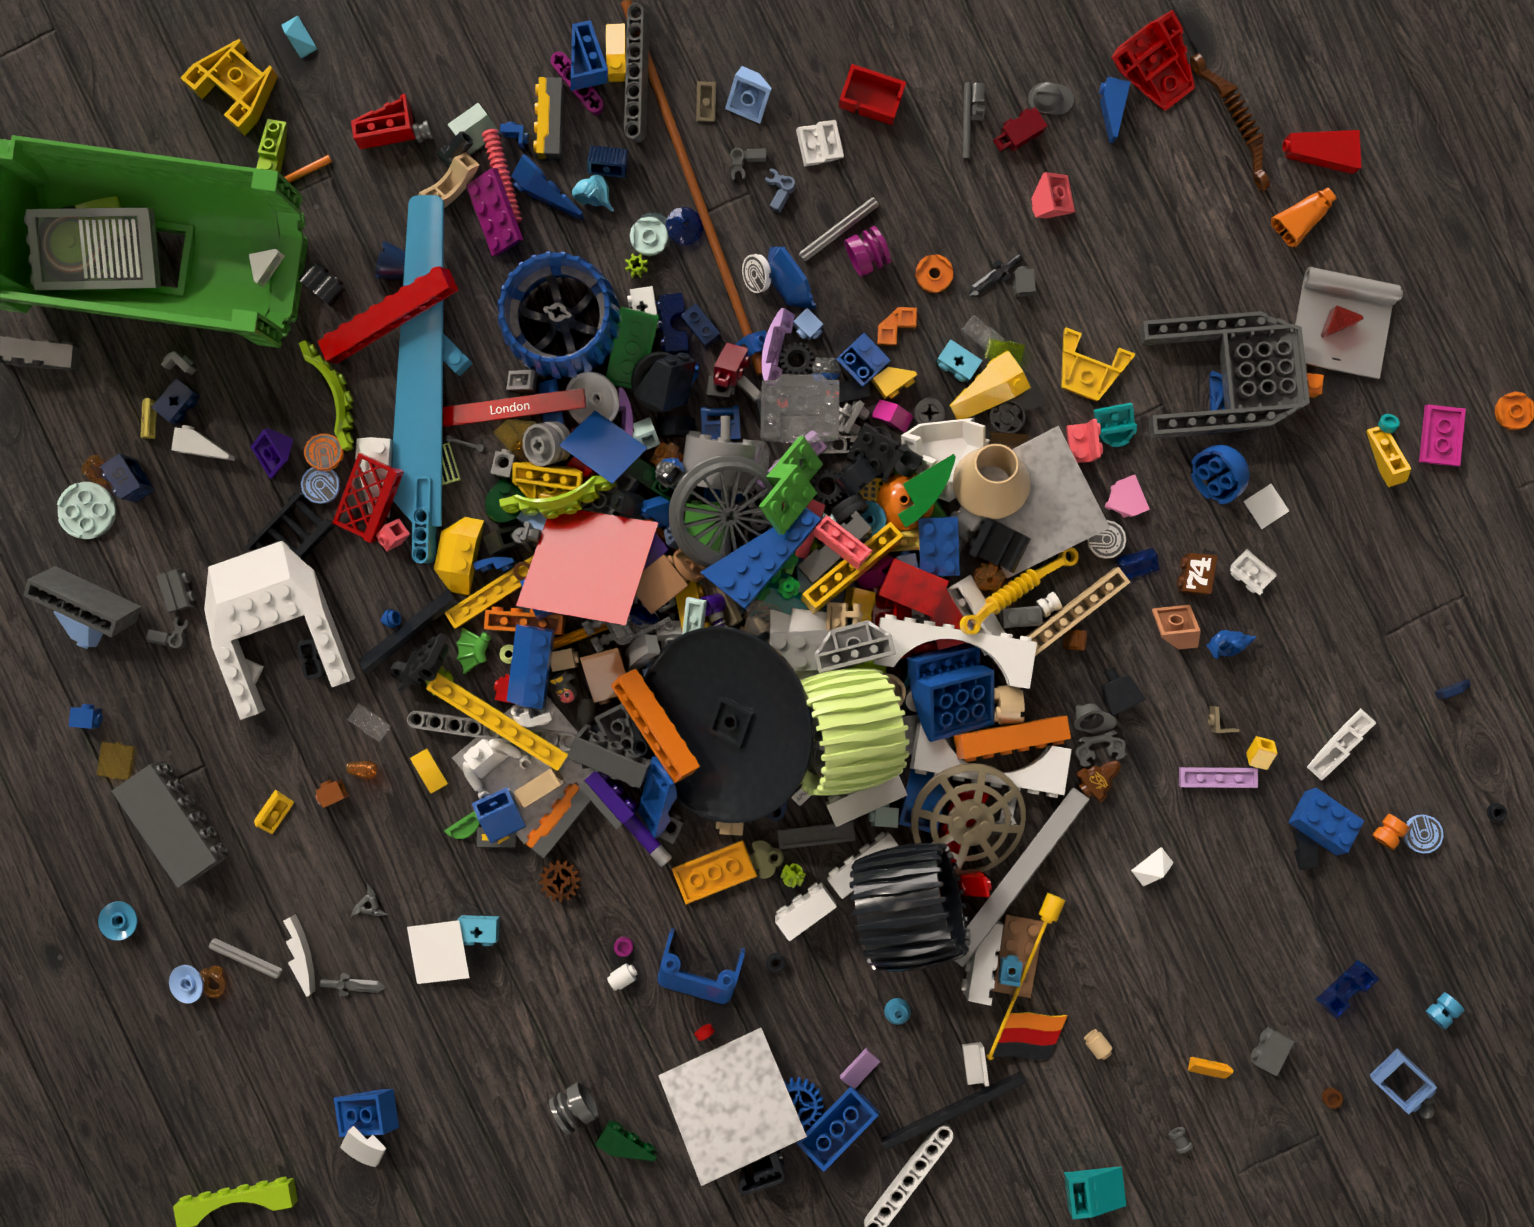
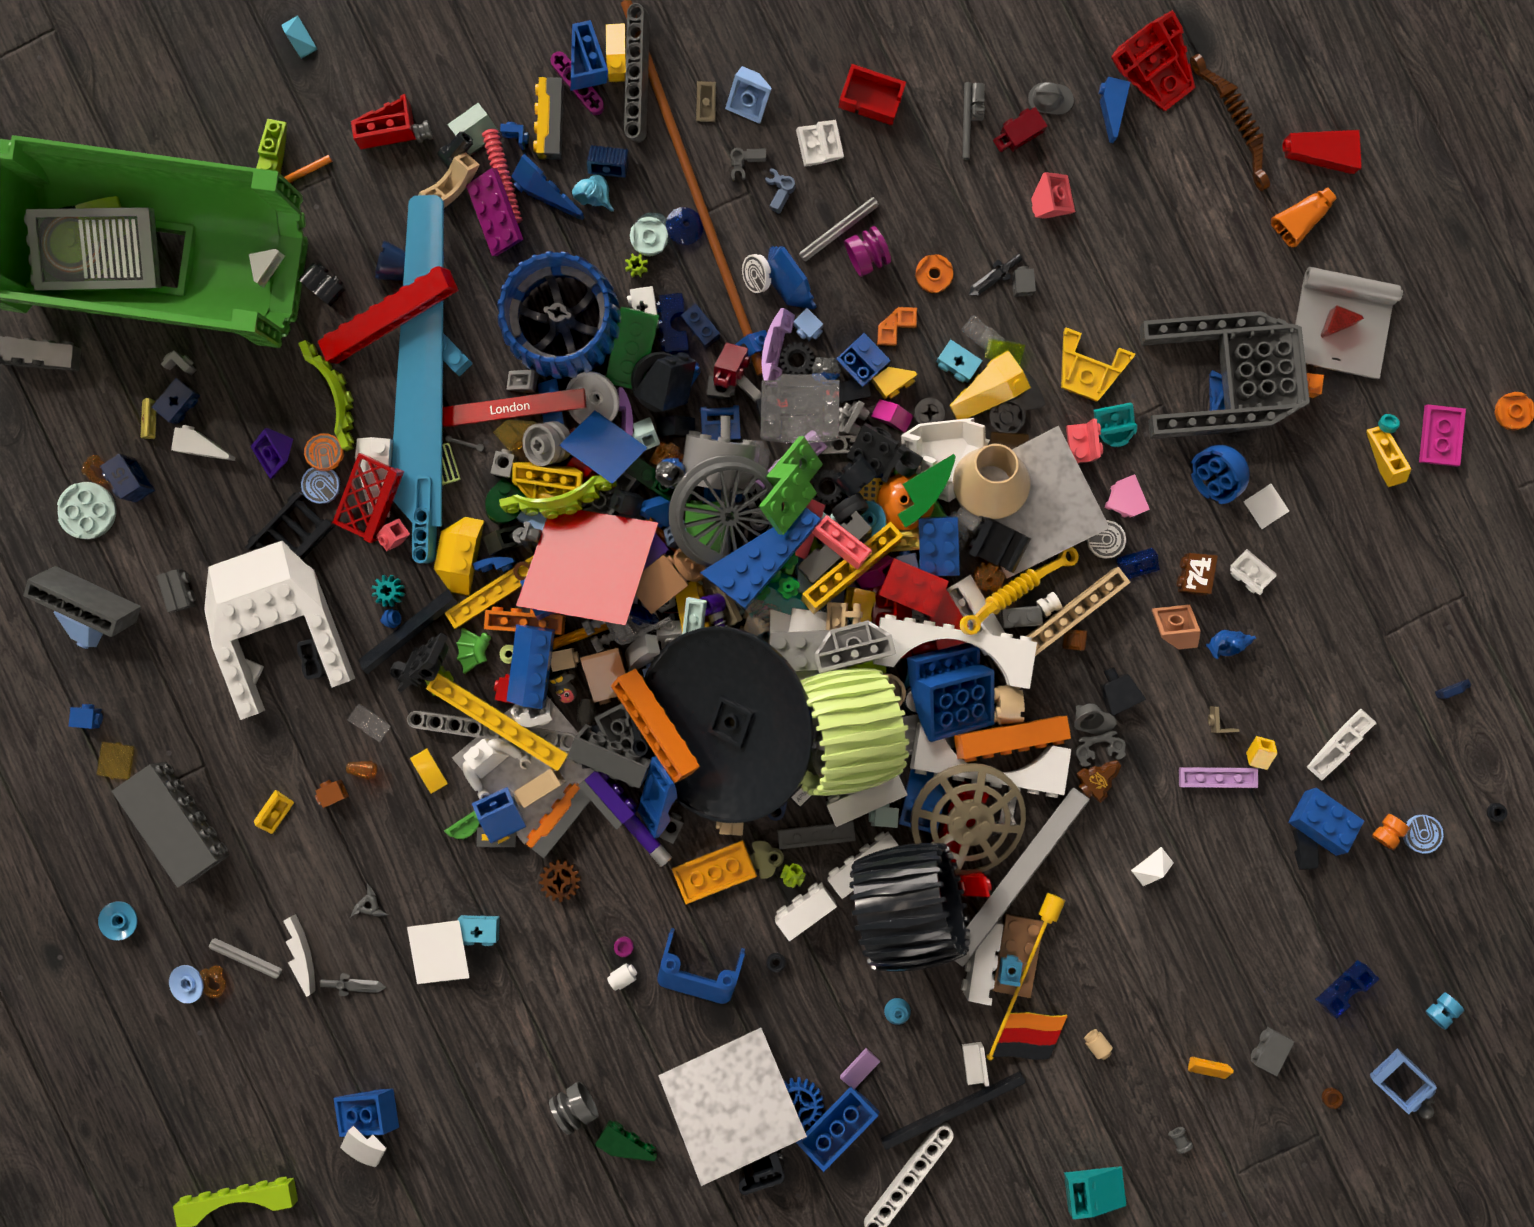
dark grey bar [146,618,190,649] -> none
yellow wedge [181,39,278,136] -> none
red tile [694,1024,714,1041] -> none
none -> teal gear [372,575,405,607]

